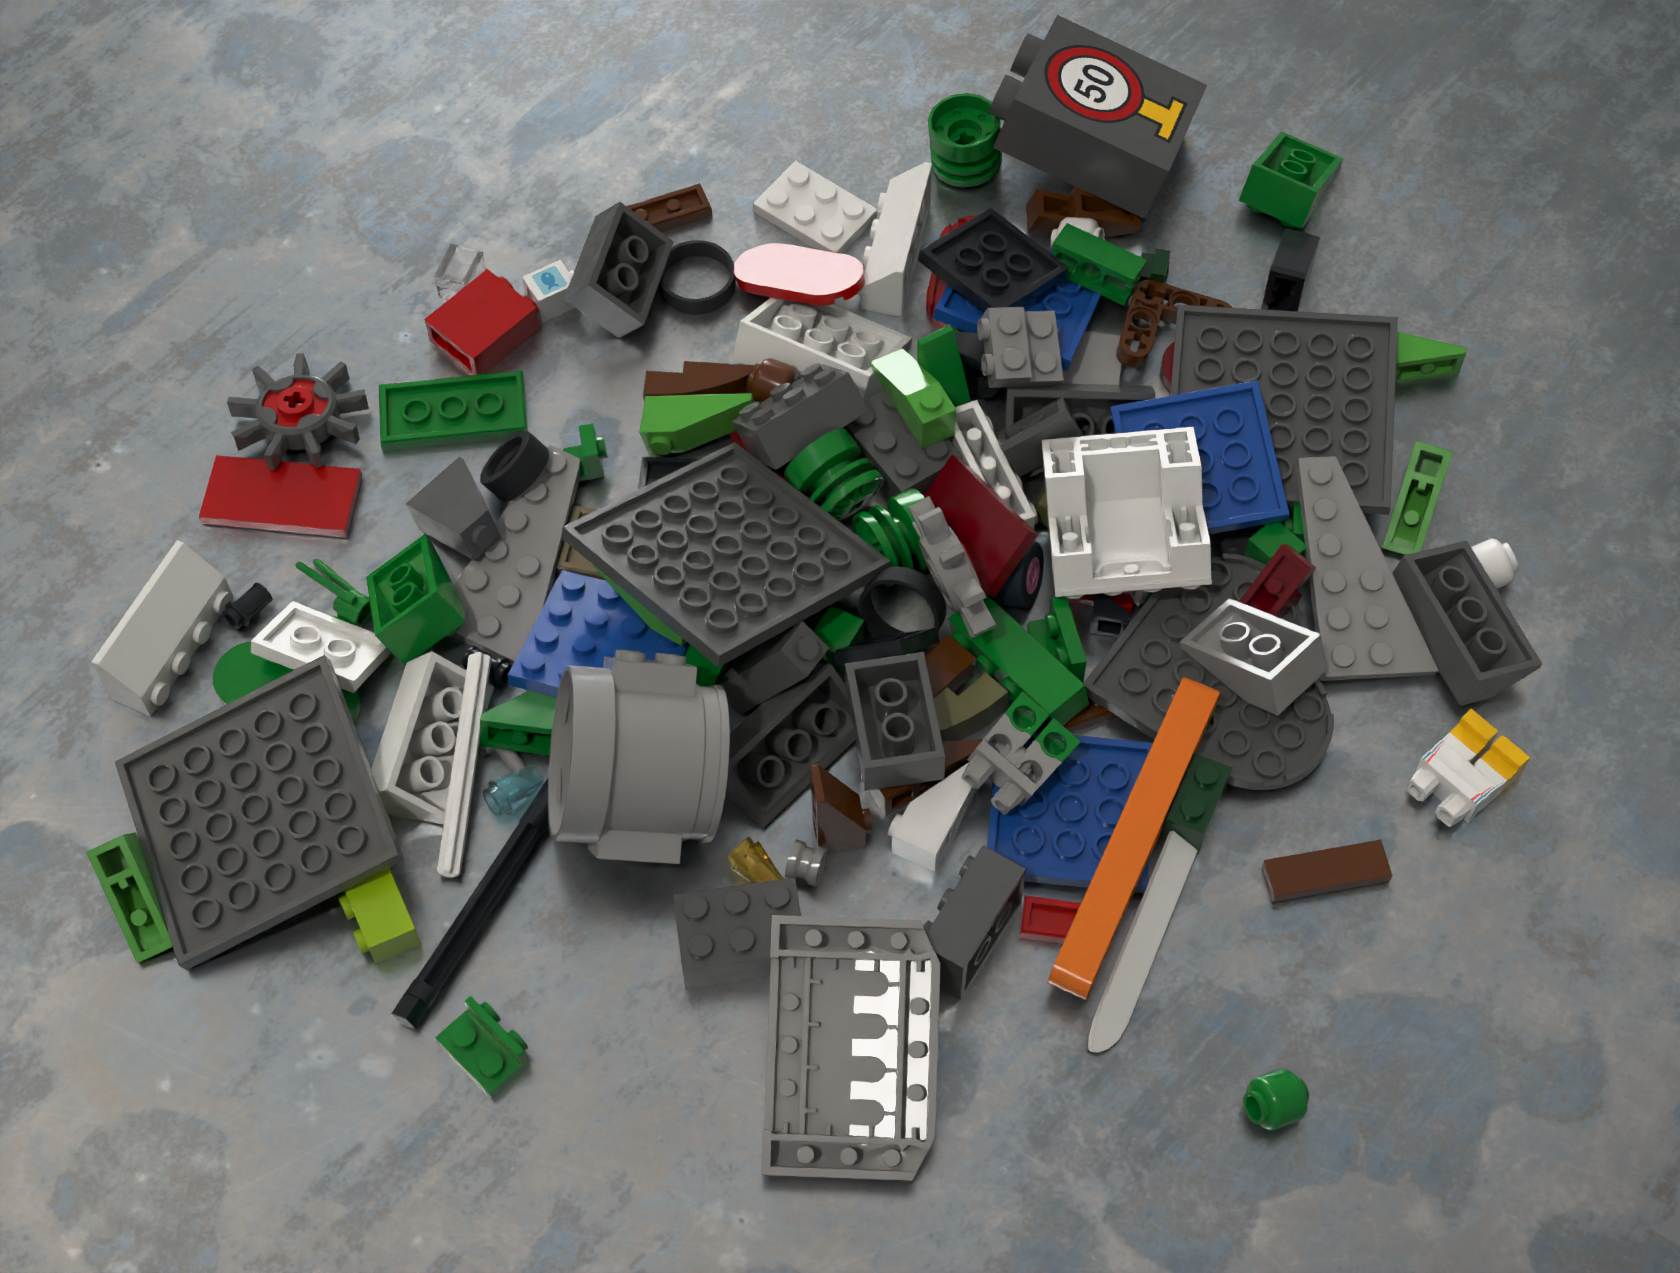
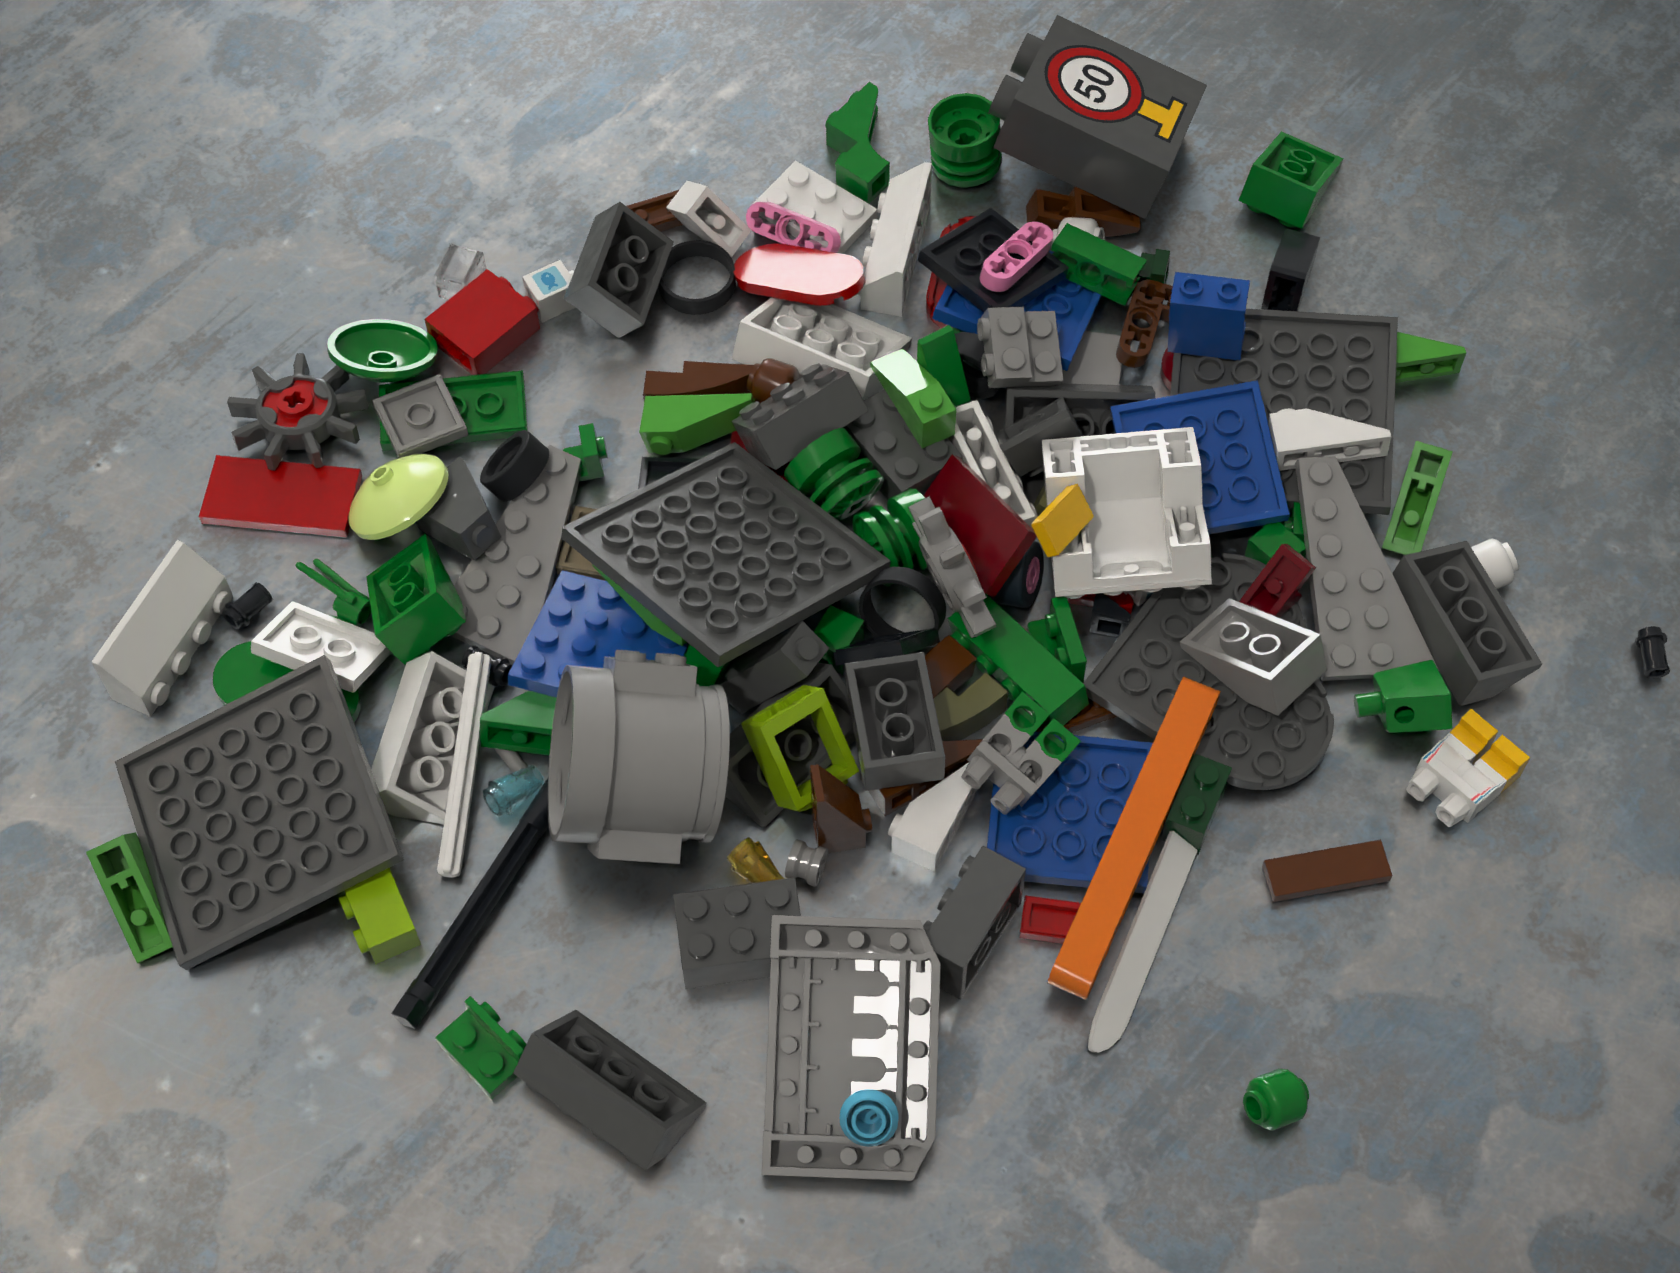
none -> green dish [327,319,438,383]
none -> yellowish green dish [349,454,449,540]
none -> light grey tile [372,374,468,458]
none -> dark grey slope [513,1010,707,1170]
none -> white slope [666,181,752,257]
none -> lime window [741,685,859,812]
none -> bright pink beam [746,202,841,253]
none -> green arch [825,82,890,204]
none -> medium azure cone [839,1089,899,1147]
none -> bright pink beam [980,222,1053,292]
none -> yellow tile [1031,484,1094,557]
none -> blue panel [1167,272,1250,361]
none -> white slope [1268,408,1391,471]
none -> green torso [1354,660,1453,733]
none -> black pin [1635,626,1670,679]

